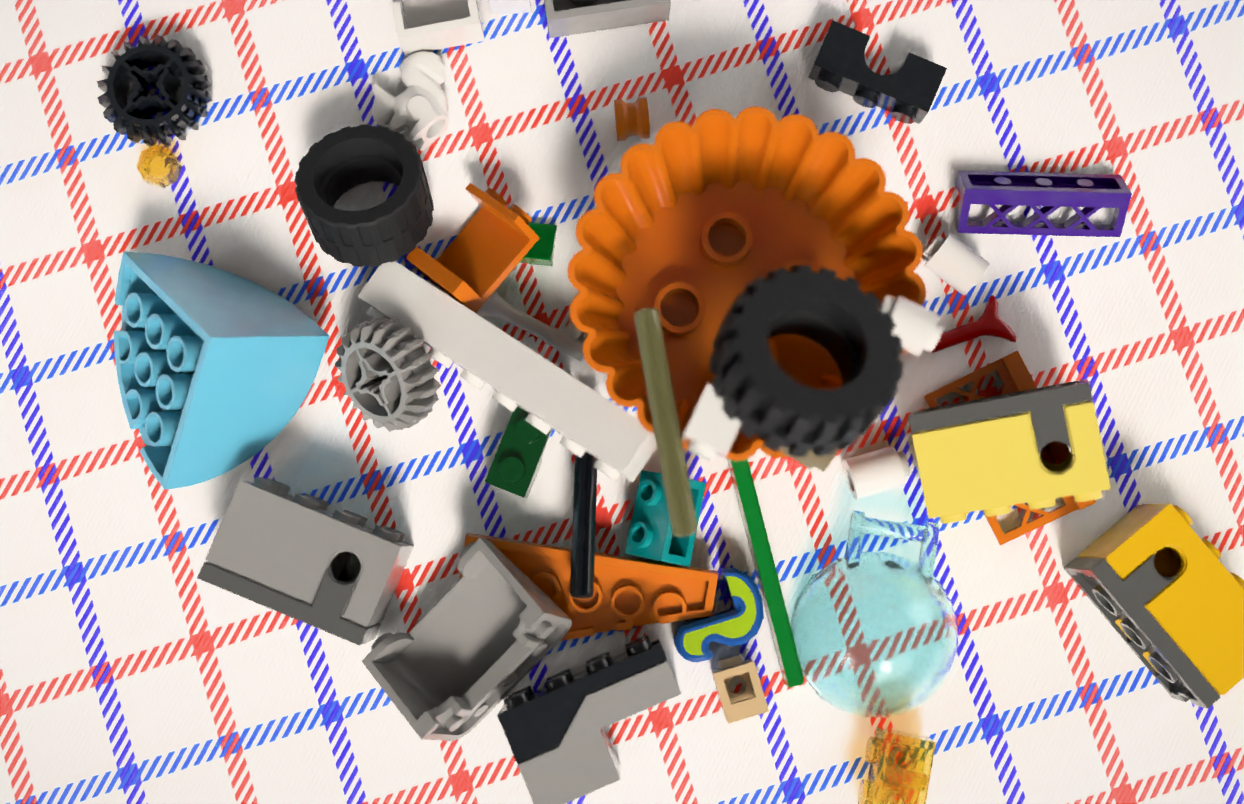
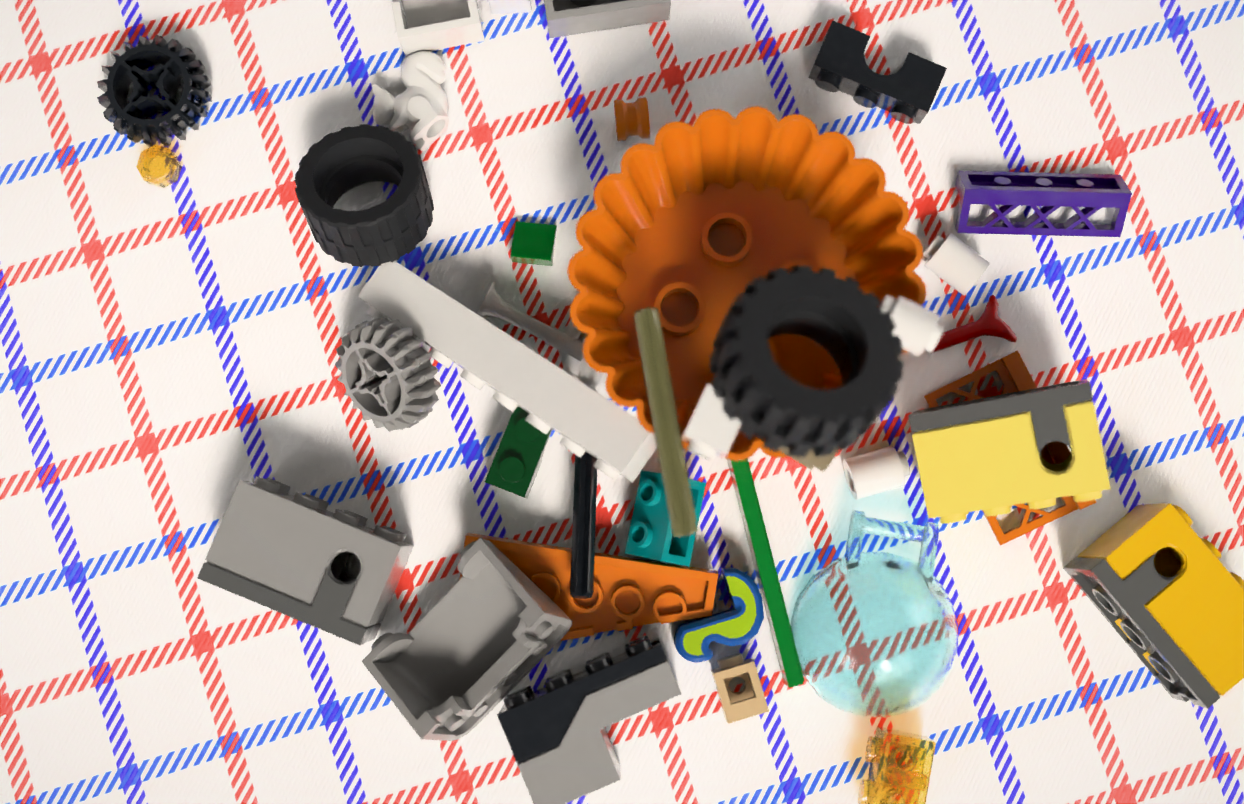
medium azure brick [114,251,330,490] -> none
orange panel [406,183,539,313] -> none

